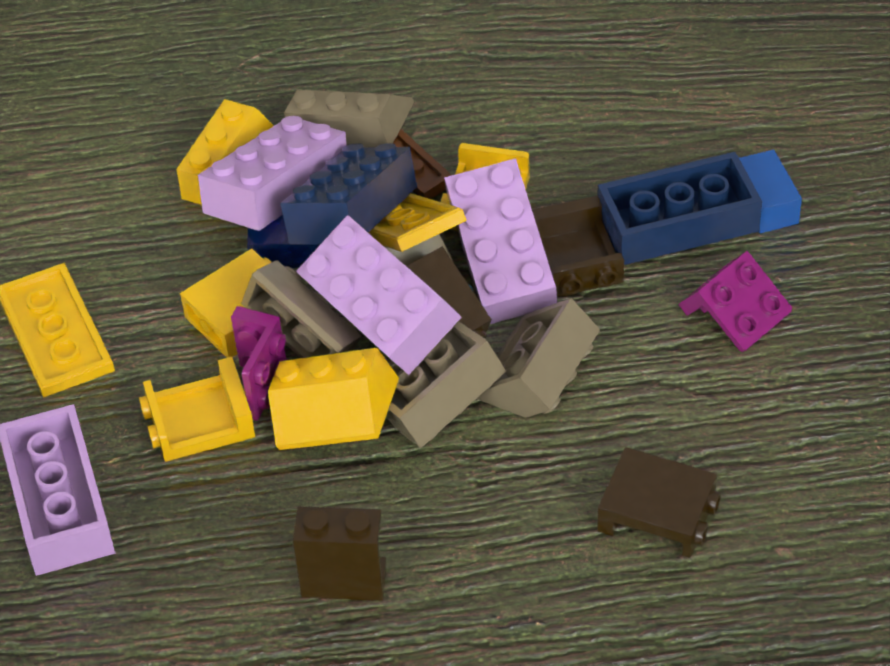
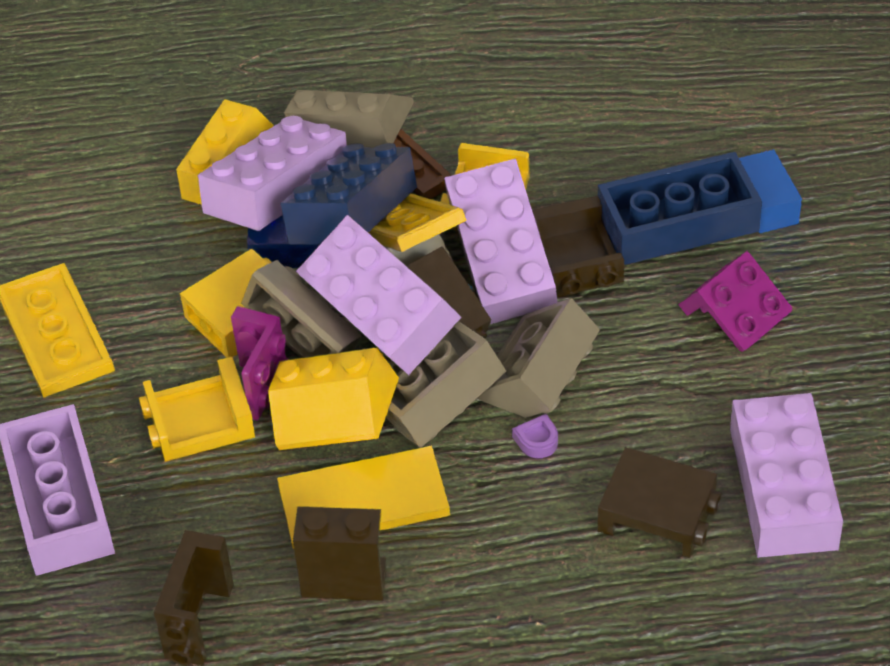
none -> dark brown panel [154,530,234,666]
none -> yellow tile [277,446,450,549]
none -> medium lavender tile [512,414,558,458]
none -> lavender brick [730,393,843,558]

